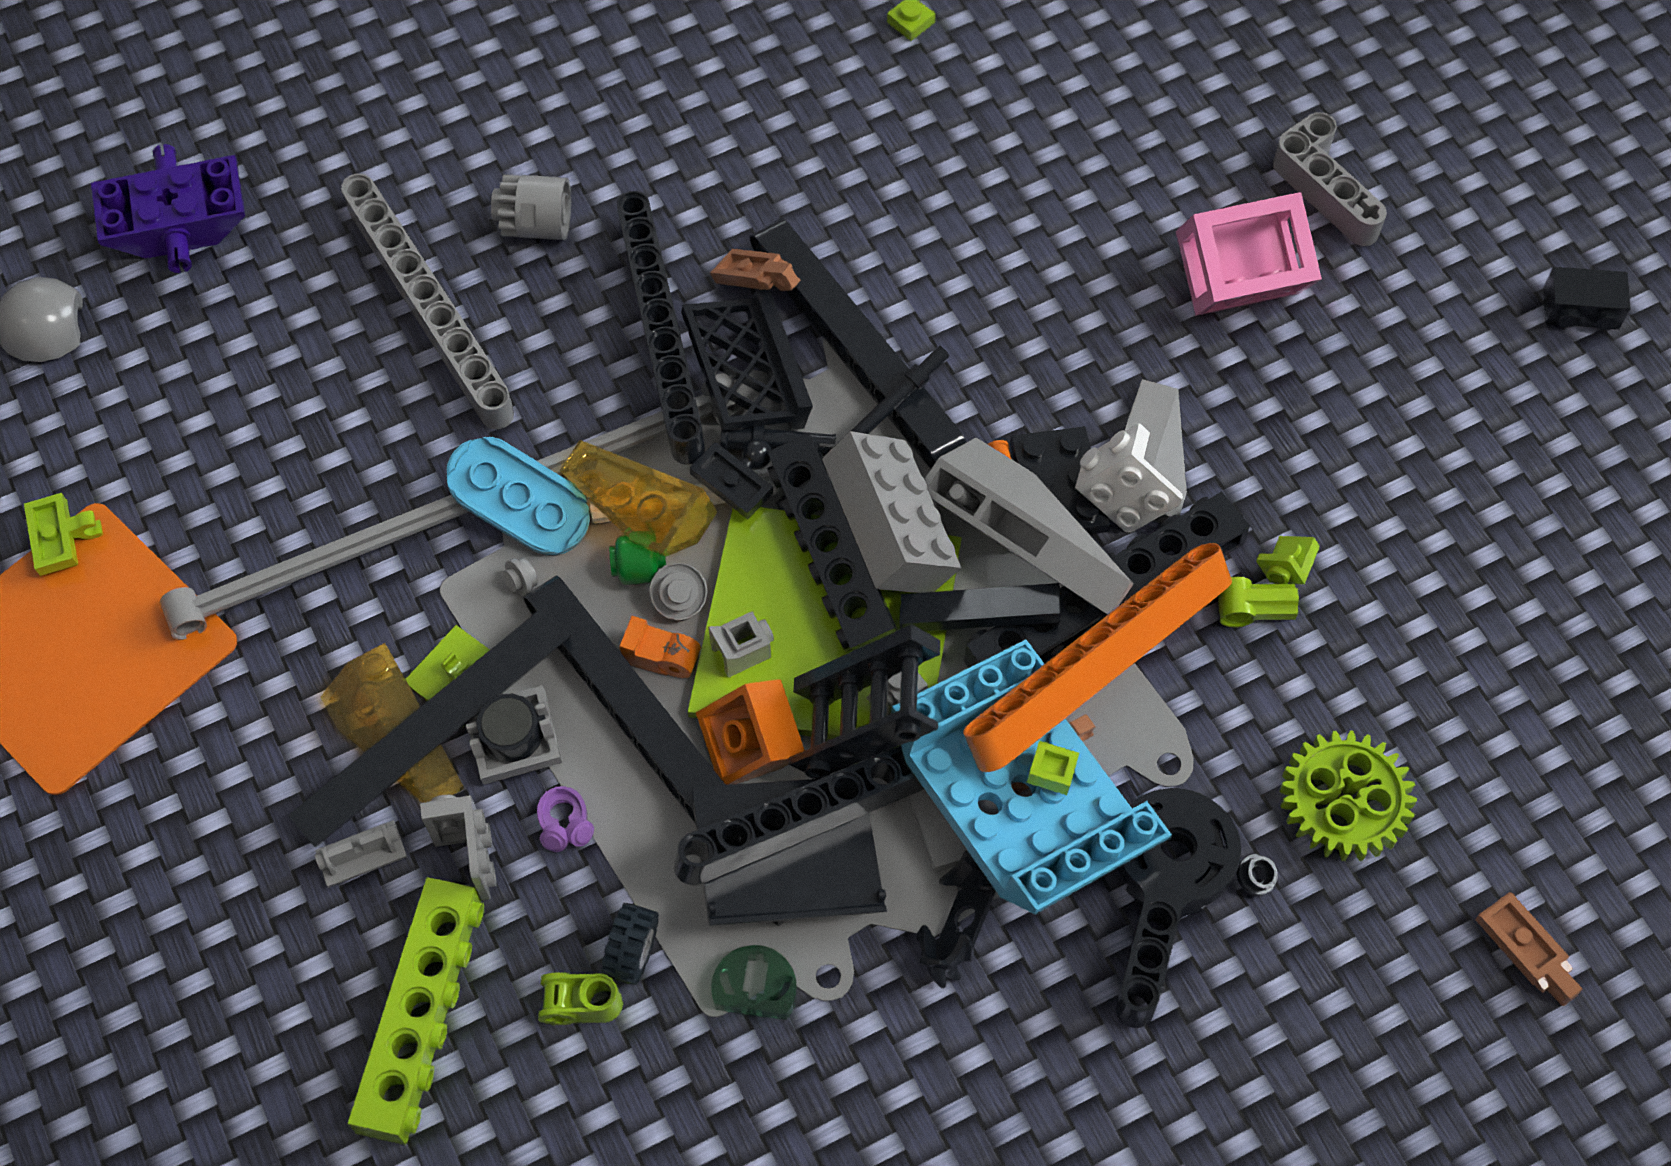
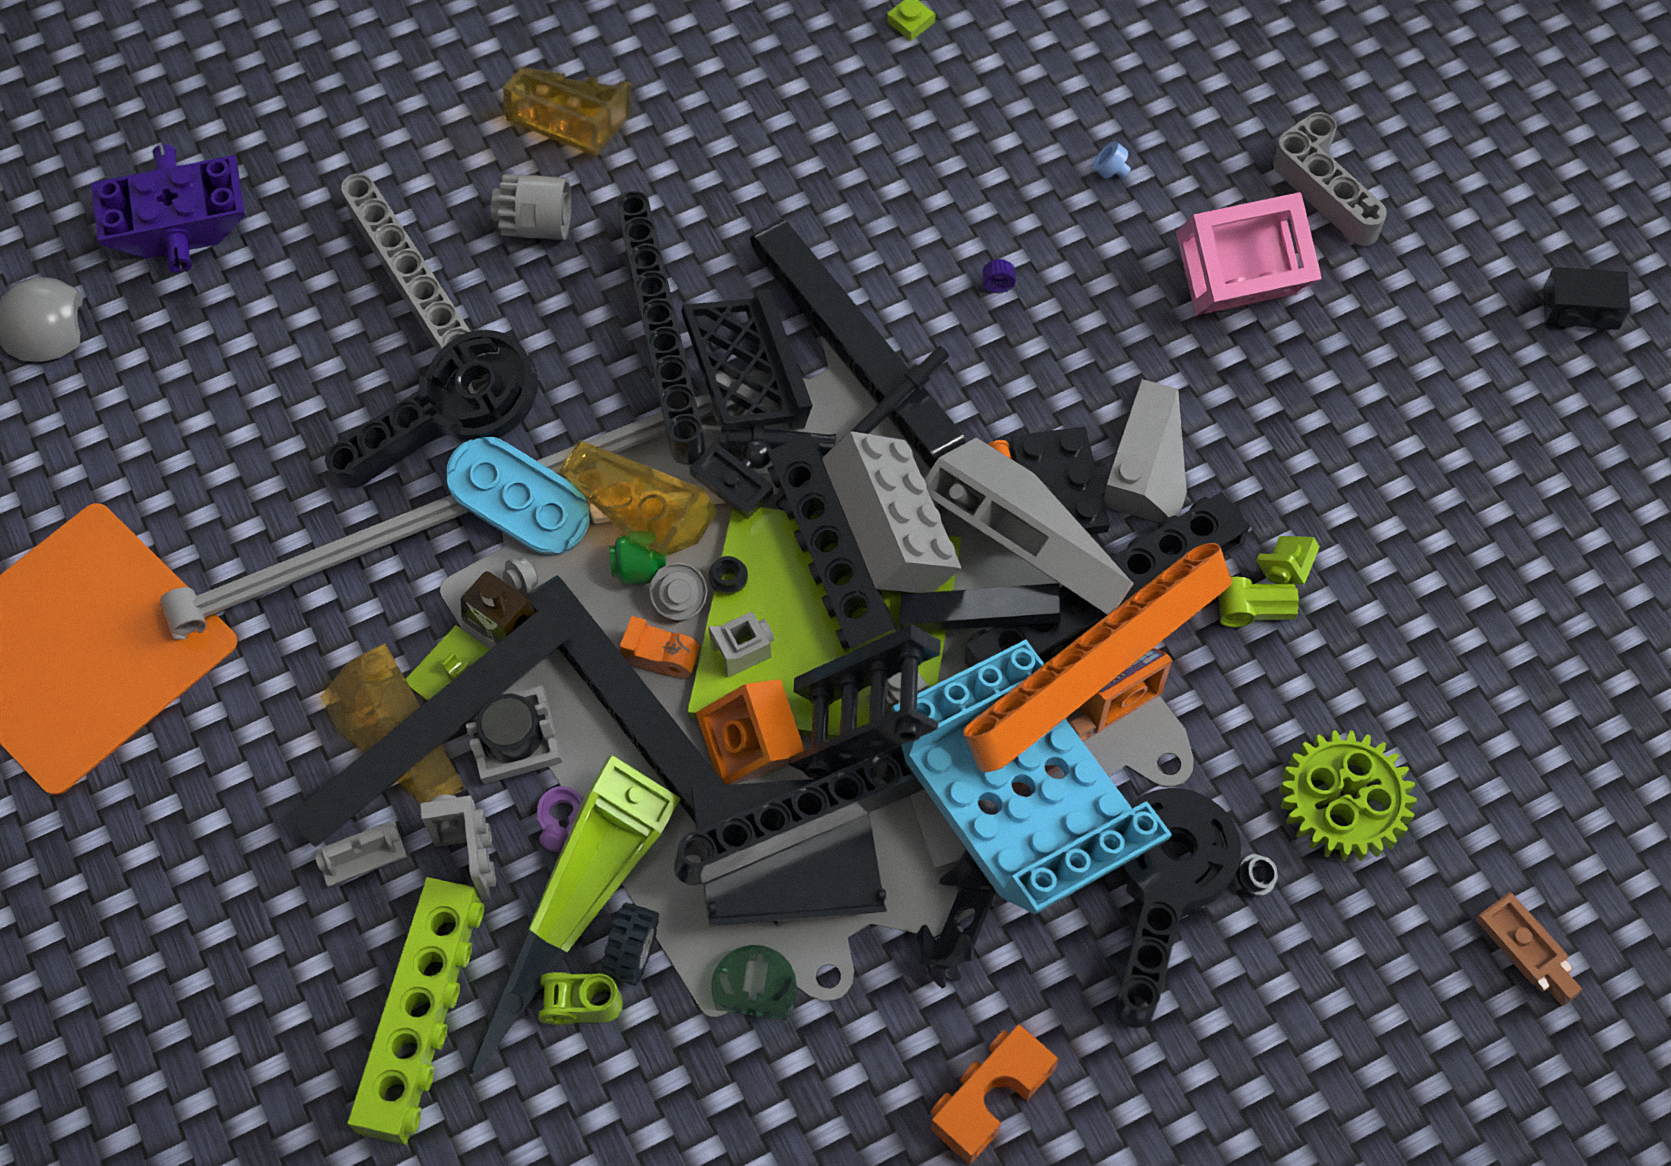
lime plate [24,493,103,576] -> none
nougat hinge [710,249,800,291] -> none
lime plate [1026,741,1079,795] -> none
white bracket [1075,423,1183,532] -> none
none -> black beam [325,330,538,487]
none -> dark brown torso [460,571,535,645]
none -> lime plate [470,755,681,1074]
none -> clear yellow wedge [503,67,631,157]
none -> black plate [708,556,748,595]
none -> orange arch [931,1024,1059,1165]
none -> dark purple axle [982,259,1016,293]
none -> orange slope [1079,648,1172,733]
none -> light blue tile [1093,141,1131,179]

